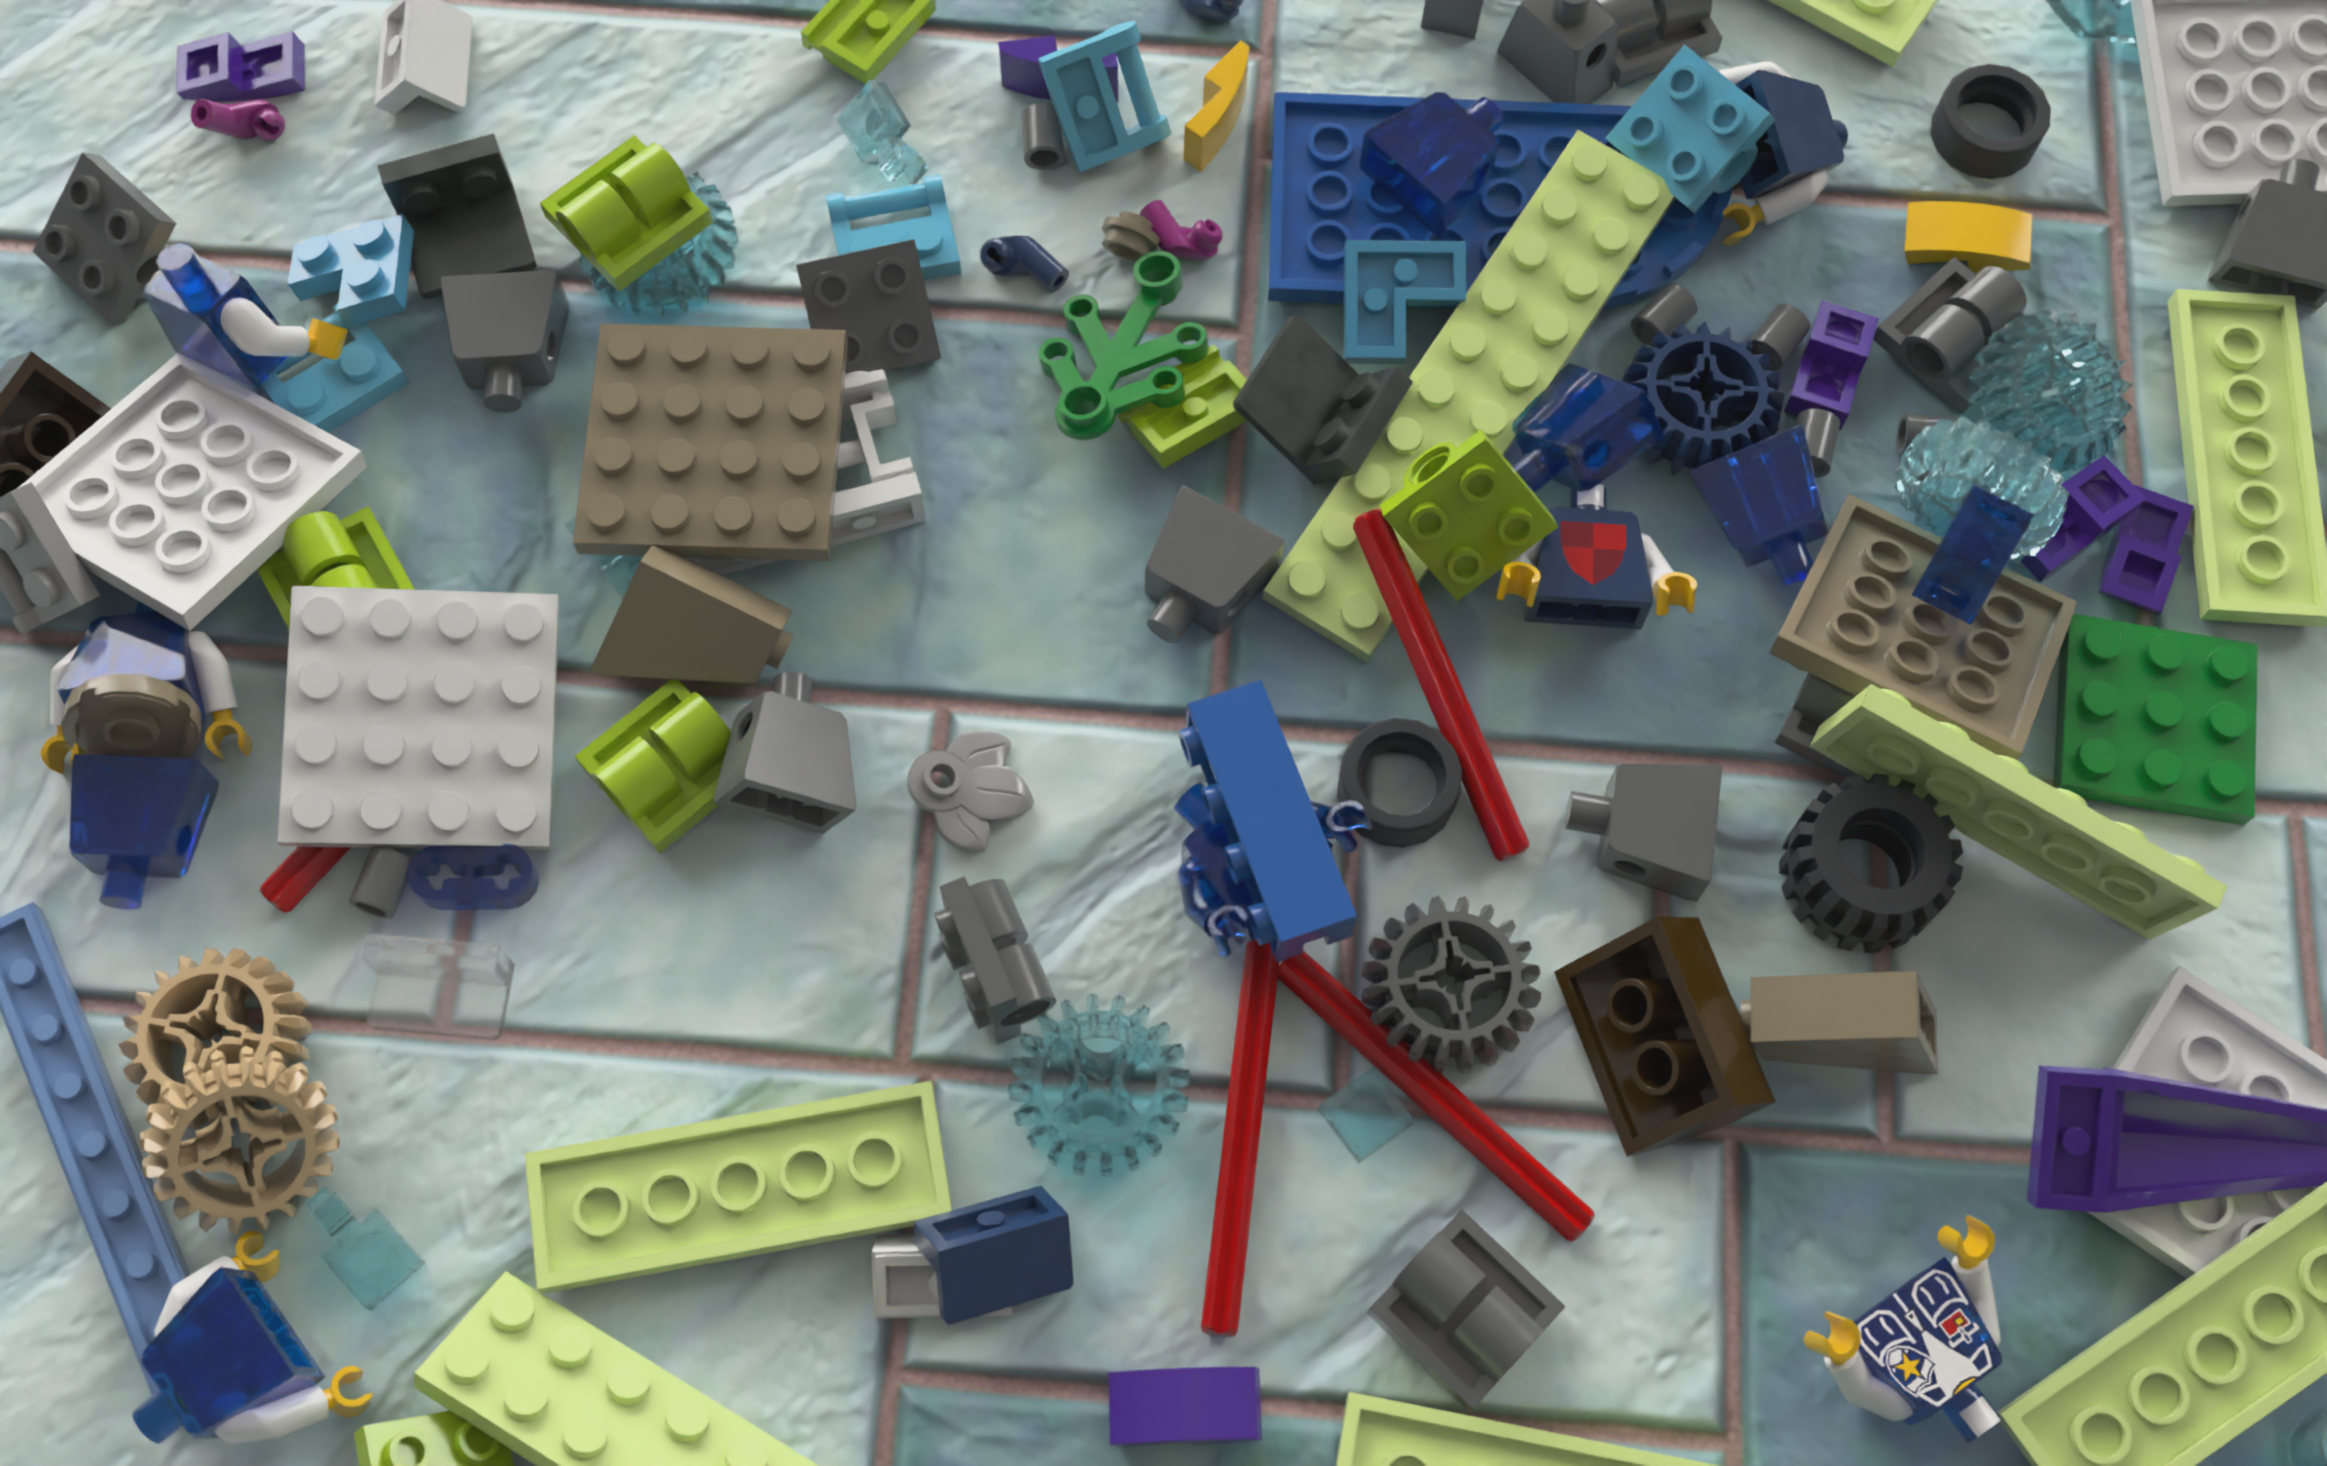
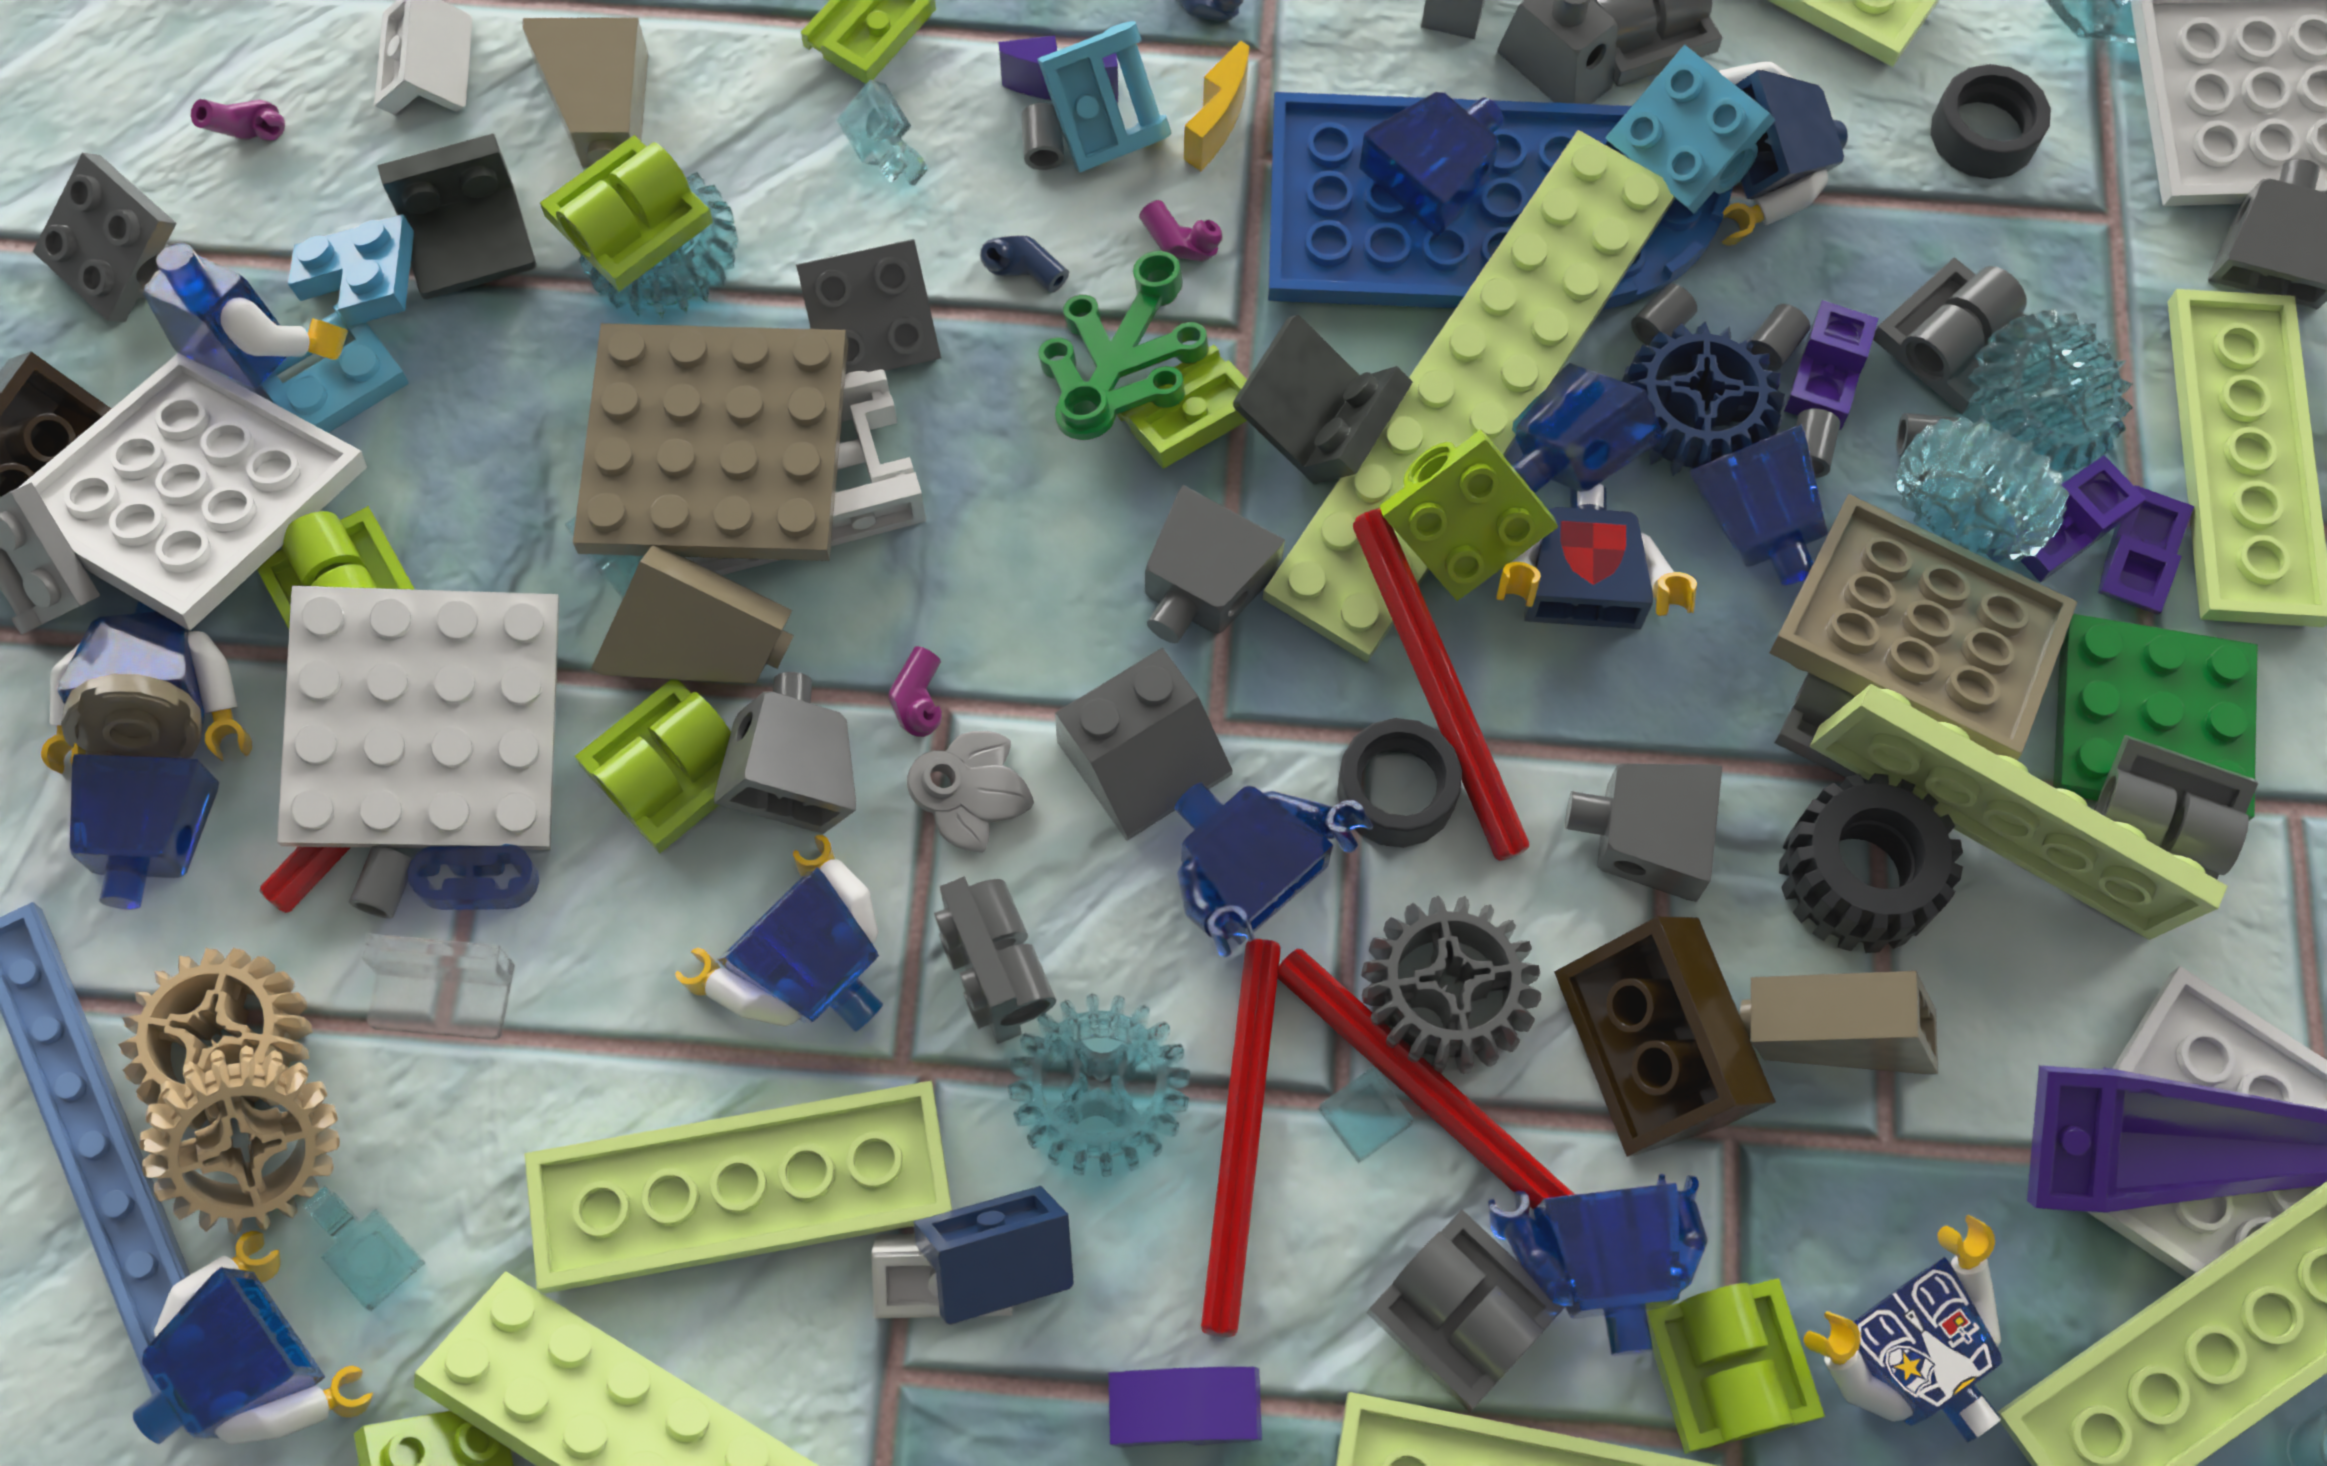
dark purple slope [176,31,305,102] -> none
dark grey torso [441,270,569,413] -> none
medium azure plate [826,174,961,281] -> none
dark tan plate [1102,211,1160,262] -> none
blue brick [1178,679,1357,962] -> none
dark azure plate [1344,240,1466,364] -> none
yellow slope [1905,201,2033,273] -> none
clear blue torso [1912,484,2034,625] -> none
none -> dark tan slope [522,17,648,167]
none -> clear blue torso [675,835,884,1032]
none -> magenta arm [888,646,942,737]
none -> dark grey slope [1055,647,1233,841]
none -> clear blue torso [1488,1174,1708,1356]
none -> lime plate [1642,1278,1825,1454]
none -> dark grey plate [2094,735,2259,880]

